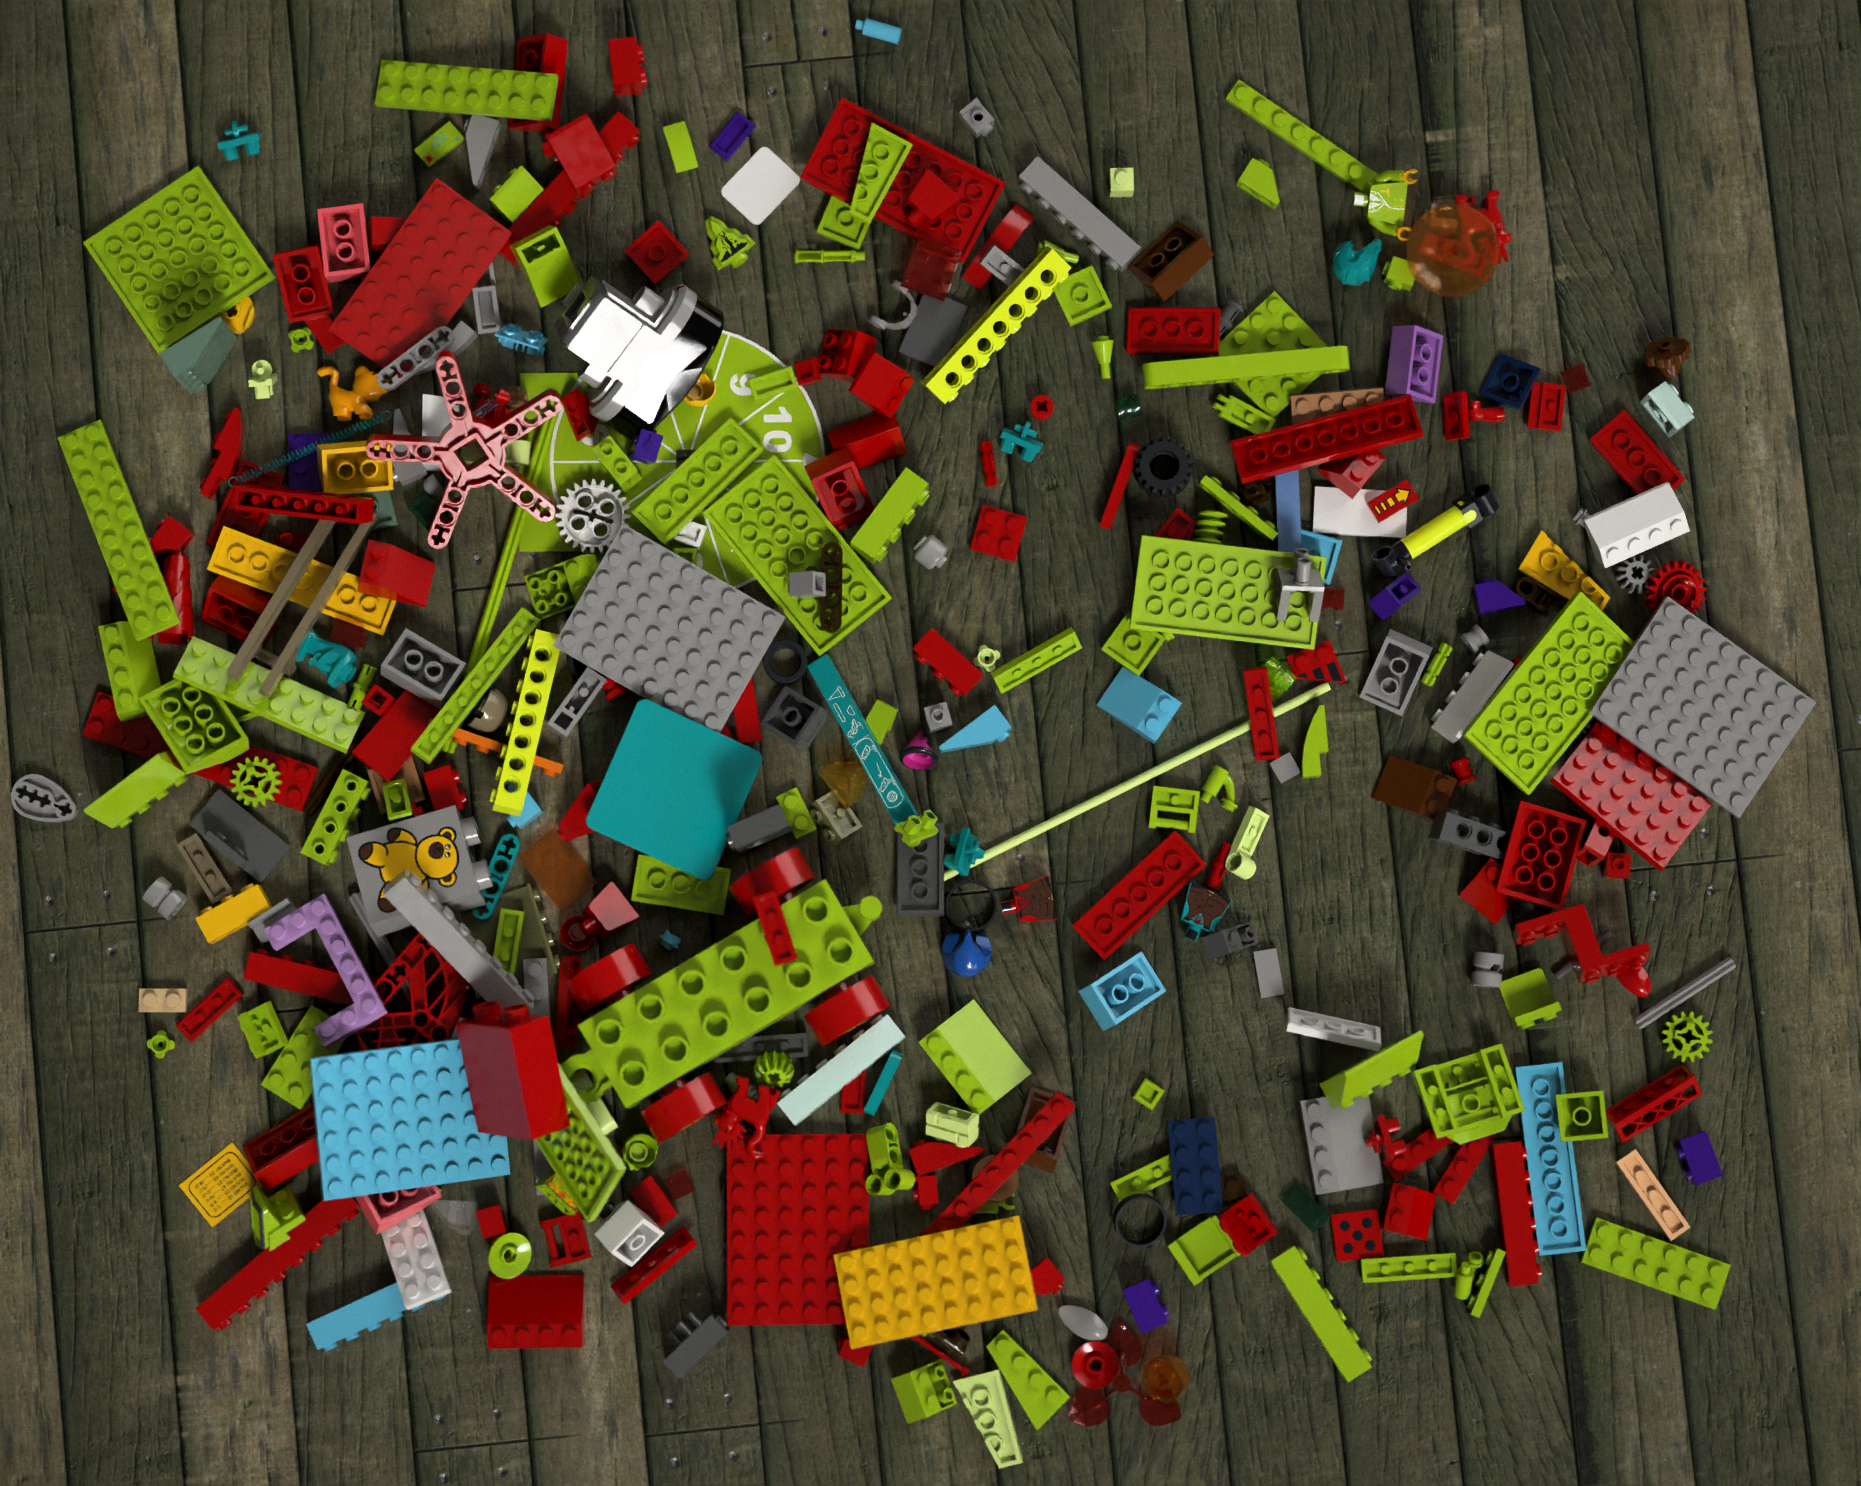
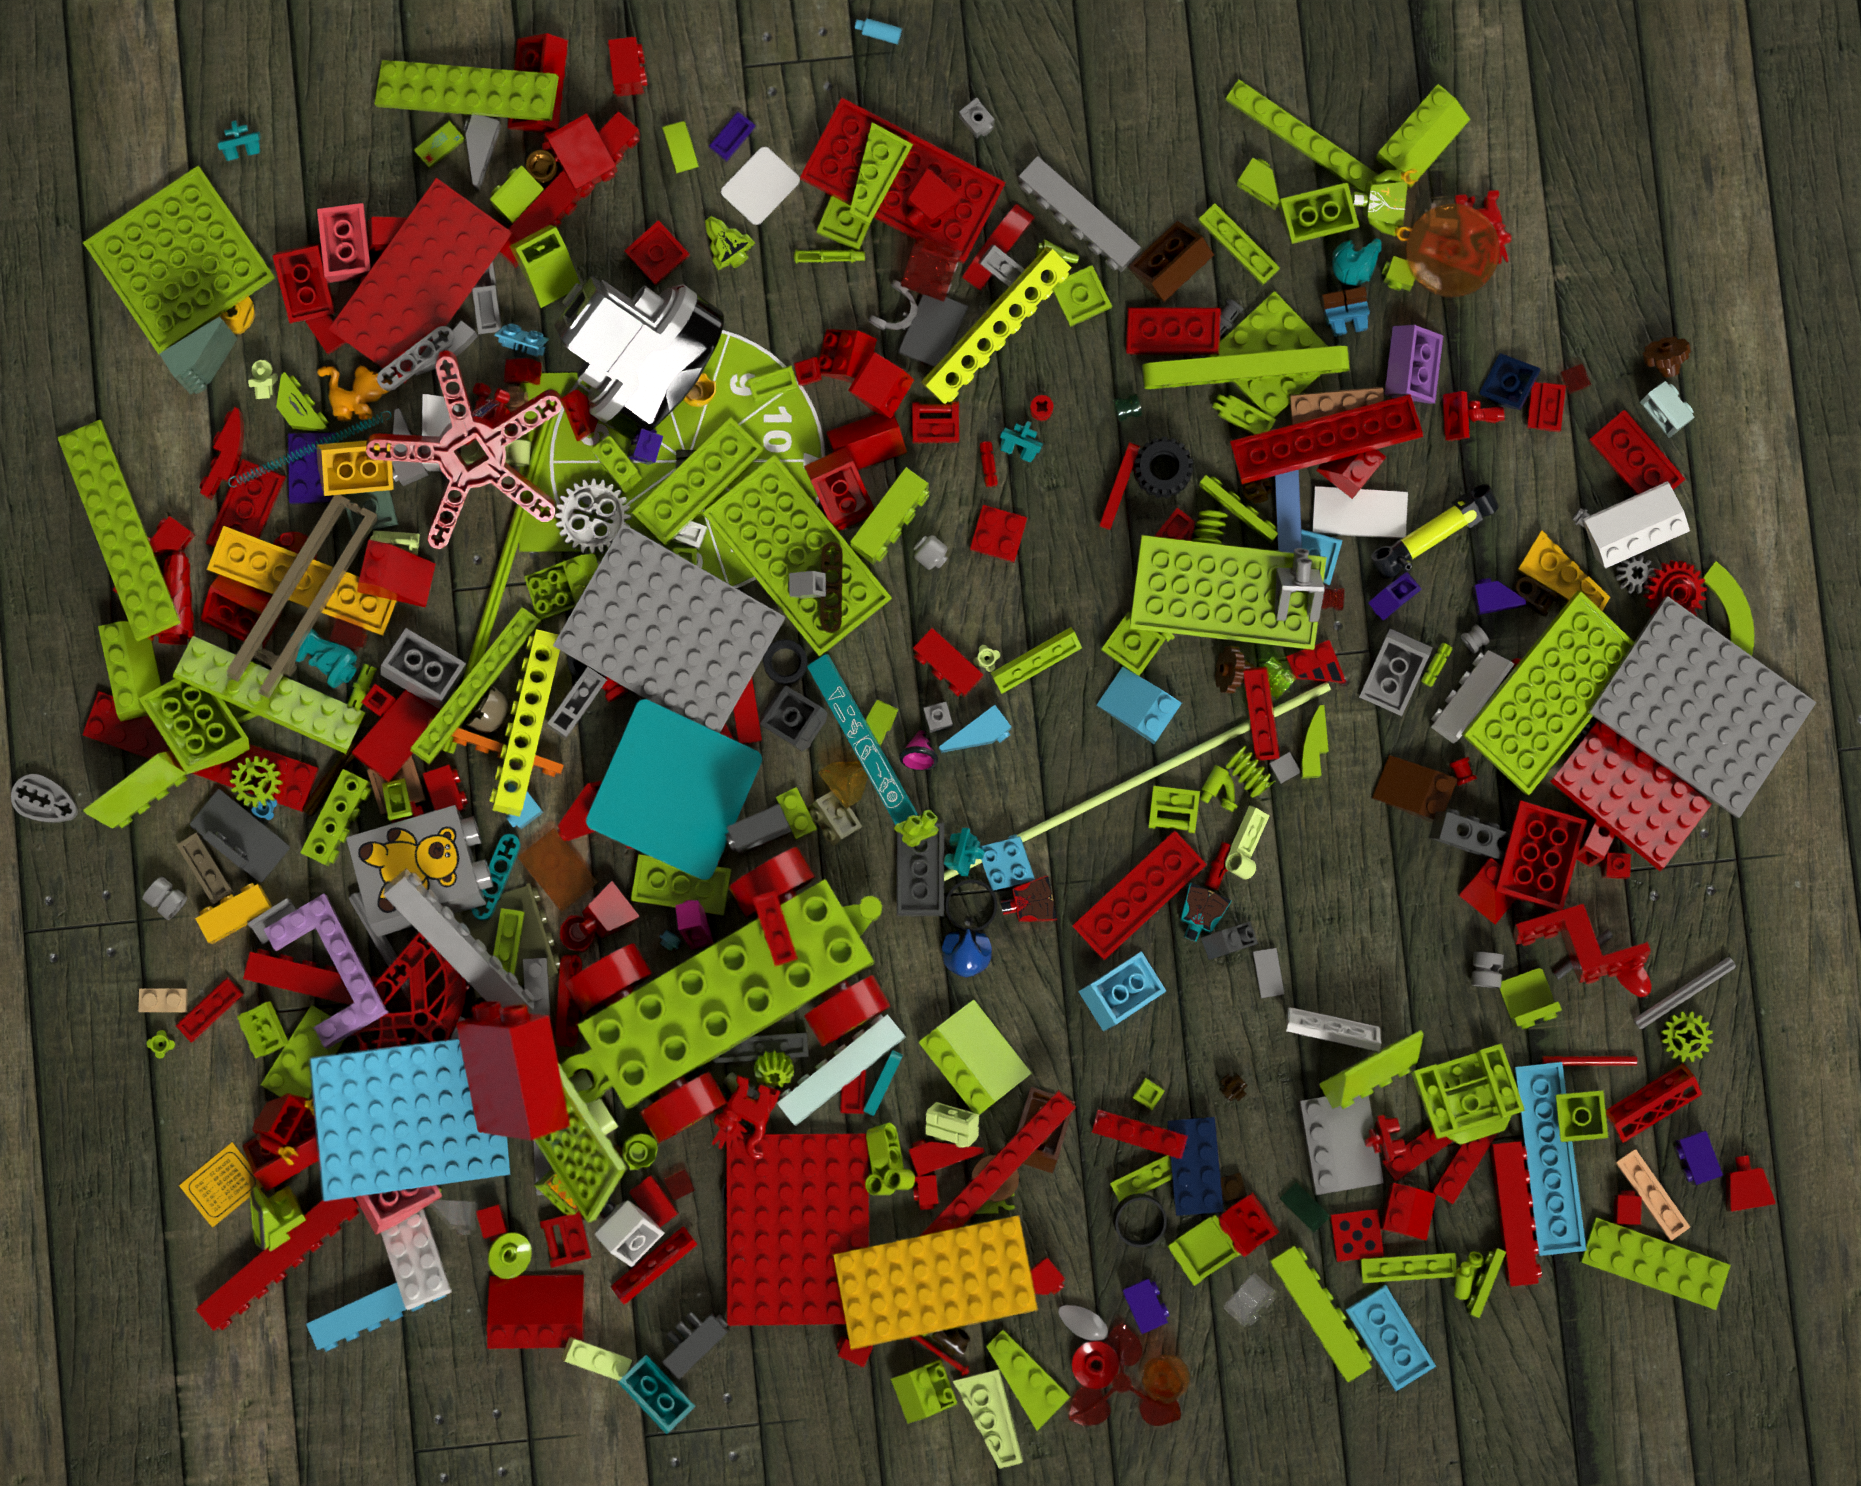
red brick [234,484,374,524] -> none
lime plate [288,327,314,353] -> none
clear green slope [406,491,455,539] -> none
light grey hinge [423,474,443,495] -> none
lime cone [1091,336,1114,379] -> none
yellowish green brick [1109,168,1134,197] -> none
red tile [1366,479,1419,523] -> none
none -> dark azure plate [252,796,277,820]
none -> red torso [252,1093,314,1165]
none -> lime slope [276,372,329,433]
none -> yellowish green hinge [370,530,420,556]
none -> red bracket [504,358,542,385]
none -> pearl gold wheel [526,150,559,187]
none -> yellowish green plate [561,1337,632,1381]
none -> teal slope [618,1355,695,1434]
none -> dark pink slope [676,900,714,950]
none -> red plate [912,401,959,443]
none -> medium azure hinge [979,834,1035,891]
none -> red plate [1092,1110,1188,1159]
none -> lime plate [1198,203,1280,285]
none -> reddish brown plant [1215,646,1255,694]
none -> dark brown gear [1219,1073,1248,1102]
none -> clear brick [1222,1272,1276,1327]
none -> lime piece [1226,745,1276,798]
none -> lime slope [1278,182,1359,244]
none -> dark azure hips [1320,287,1370,336]
none -> medium azure tile [1345,1285,1436,1391]
none -> lime slope [1375,84,1470,188]
none -> red piece [1542,1056,1637,1066]
none -> red brick [1613,1191,1642,1225]
none -> lime tile [1703,561,1754,656]
none -> red torso [1726,1155,1776,1212]

